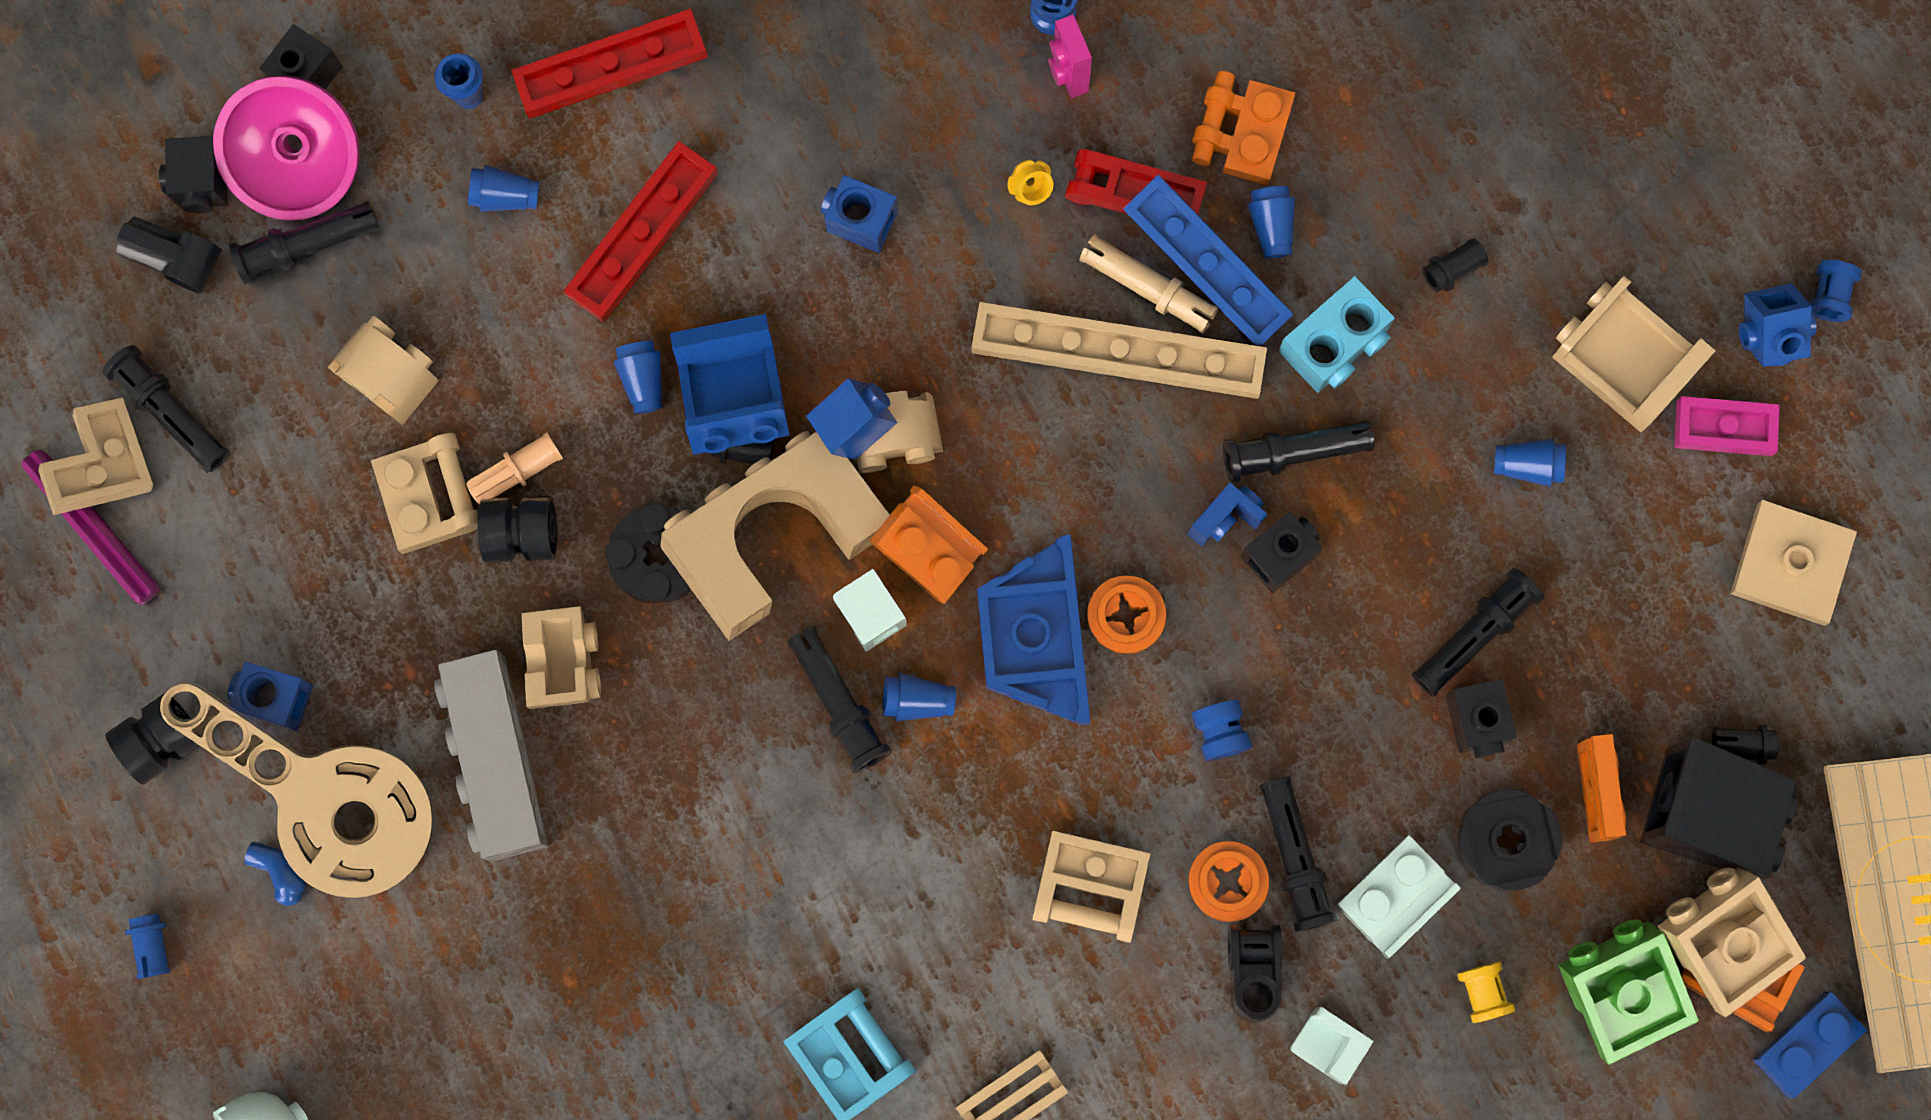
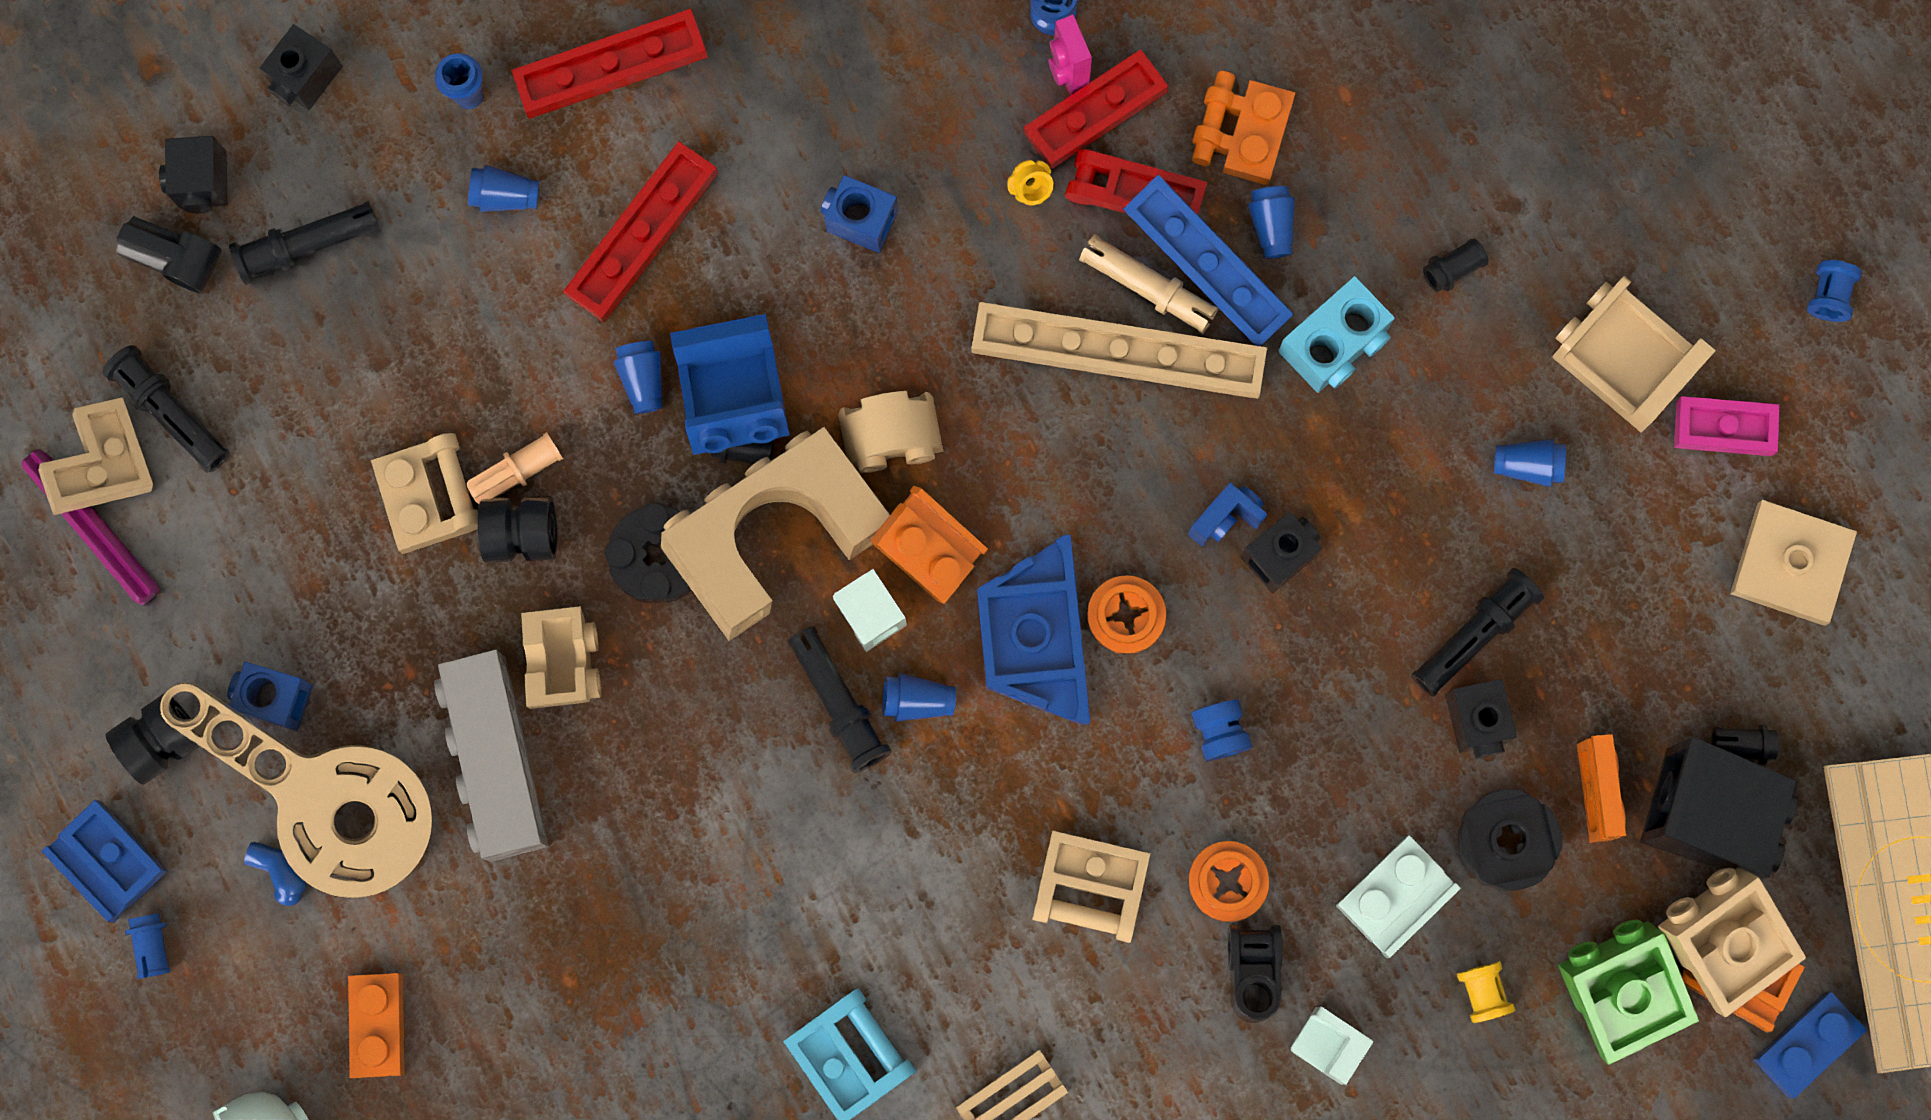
dark pink dish [213,75,360,220] -> none
tan cylinder [327,316,439,425] -> none
blue brick [806,378,898,460] -> none
black pin [1222,420,1375,483] -> none
black pin [1259,776,1339,933] -> none
blue brick [1739,283,1816,367] -> none
none -> blue plate [41,800,168,923]
none -> orange plate [348,973,405,1078]
none -> red plate [1023,49,1168,170]

